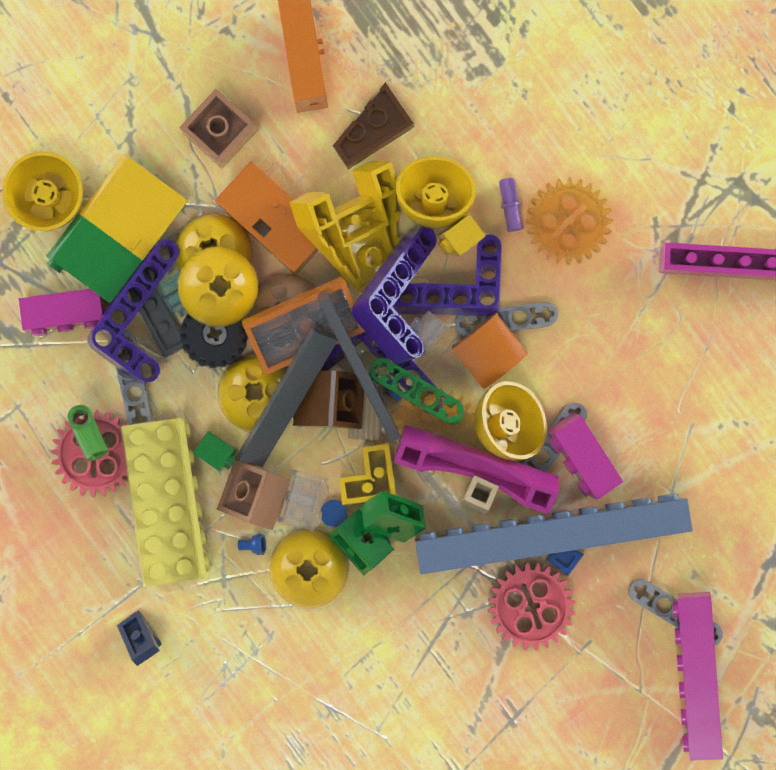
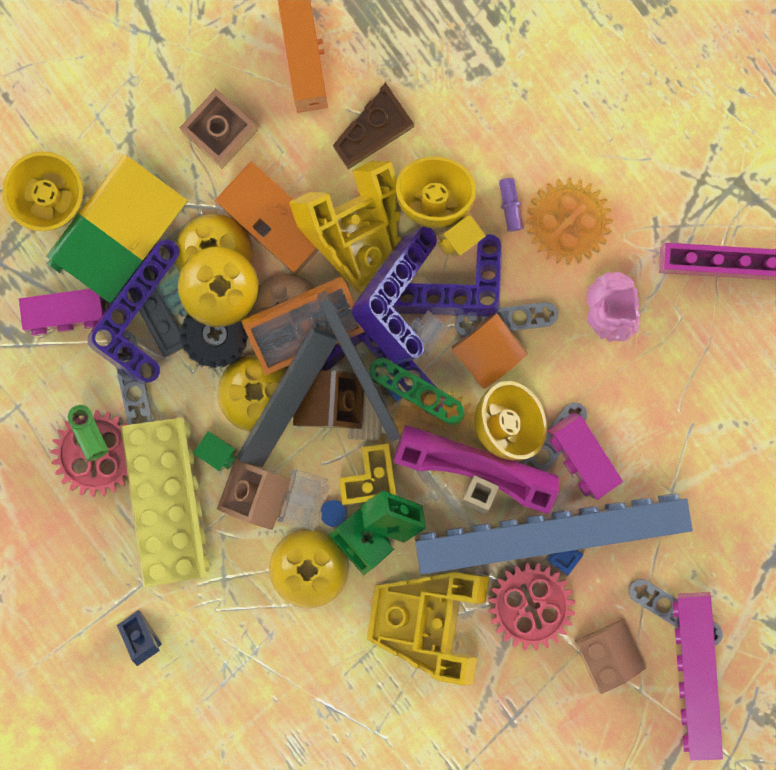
blue piece [238,534,266,555] -> none
none -> yellow wedge [367,572,489,686]
none -> nougat slope [575,619,646,694]
none -> bright pink hair [586,272,640,342]

